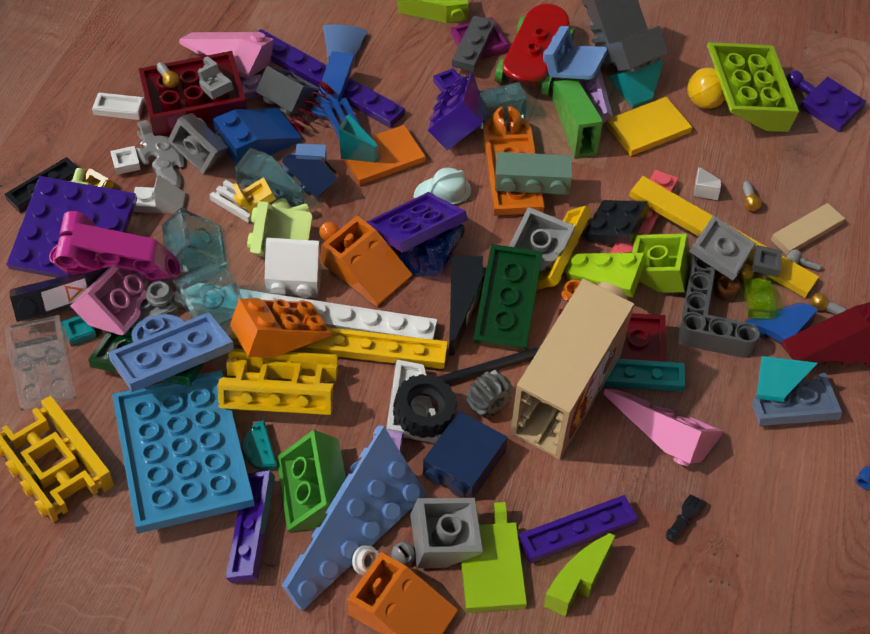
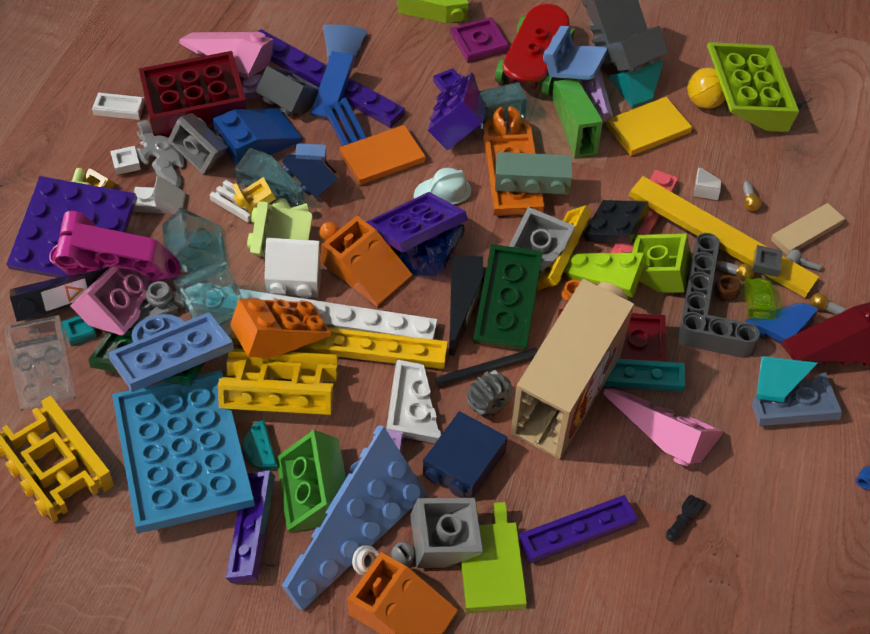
black tile [4,157,78,213] -> none
pearl gold piece [157,62,179,88] -> none
light grey slope [198,56,233,99] -> none
dark red piece [289,81,335,133] -> none
teal slope [338,115,379,163] -> none
black tyre [393,374,457,438] -> none
dark grey plate [452,16,495,72] -> none
lime slope [544,533,615,617] -> none
light grey tile [689,215,756,281] -> none
dark purple plate [786,70,866,132] -> none

